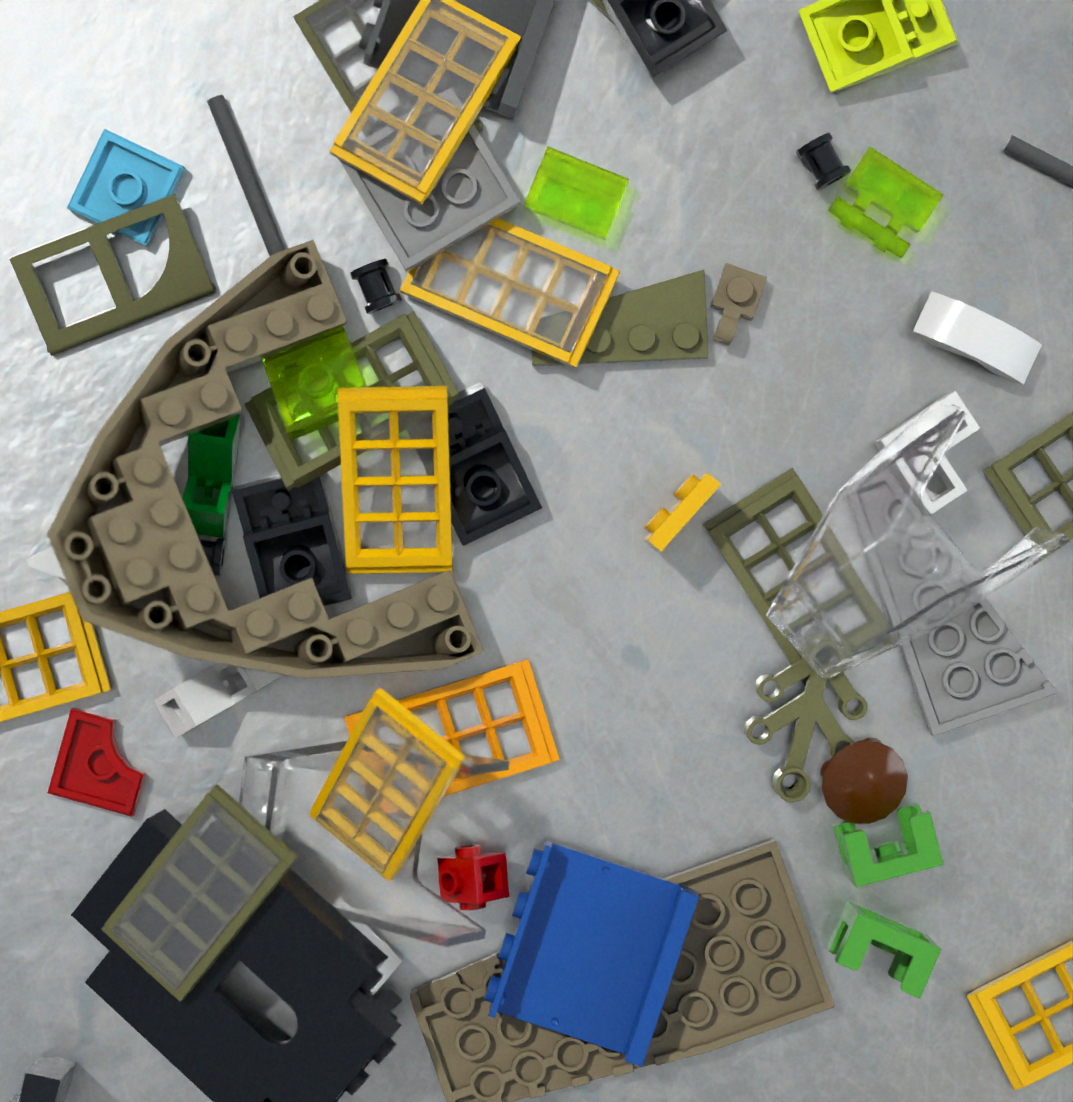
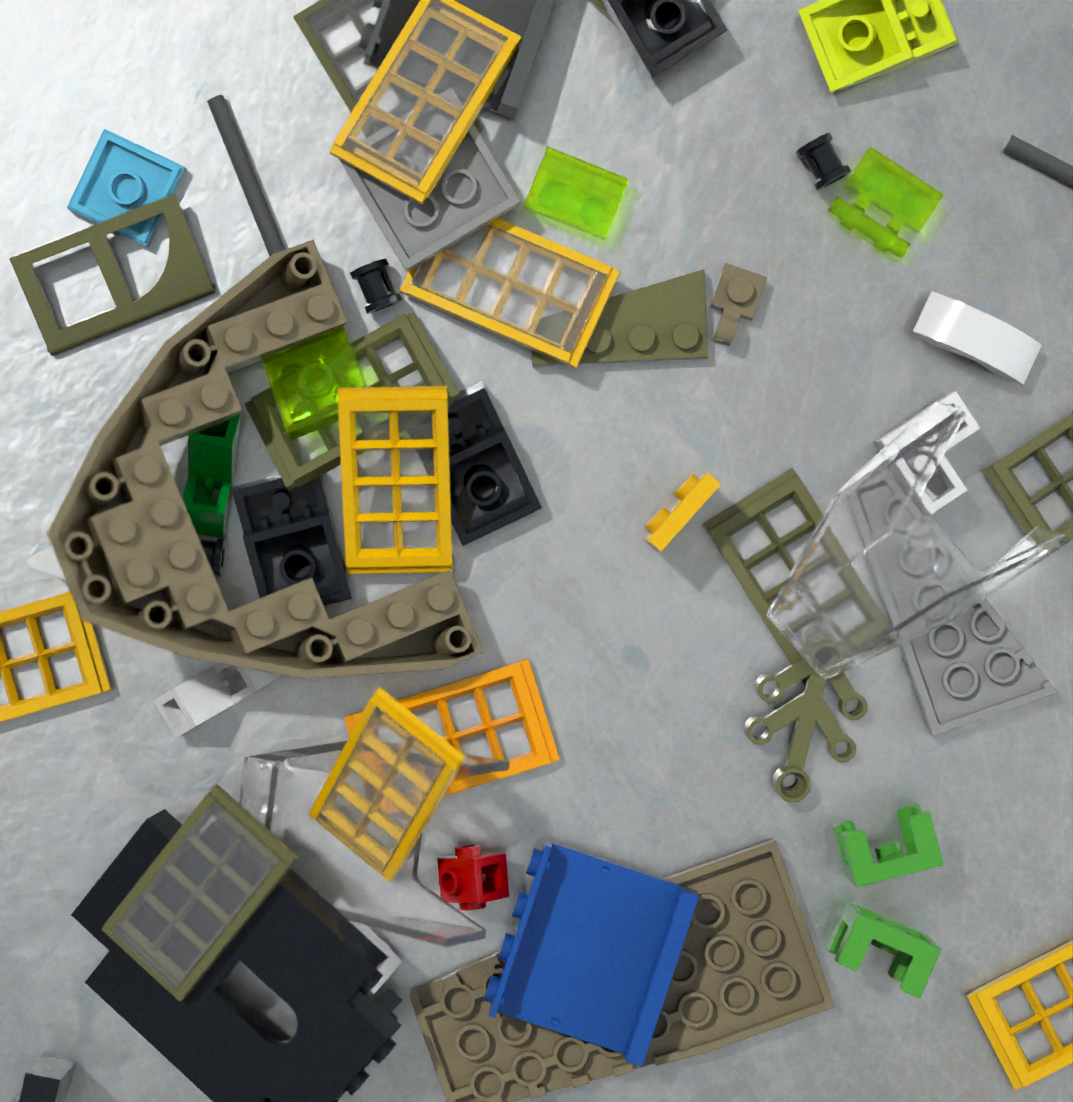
red tile [47,707,146,817] -> none
reddish brown dish [820,738,908,824] -> none

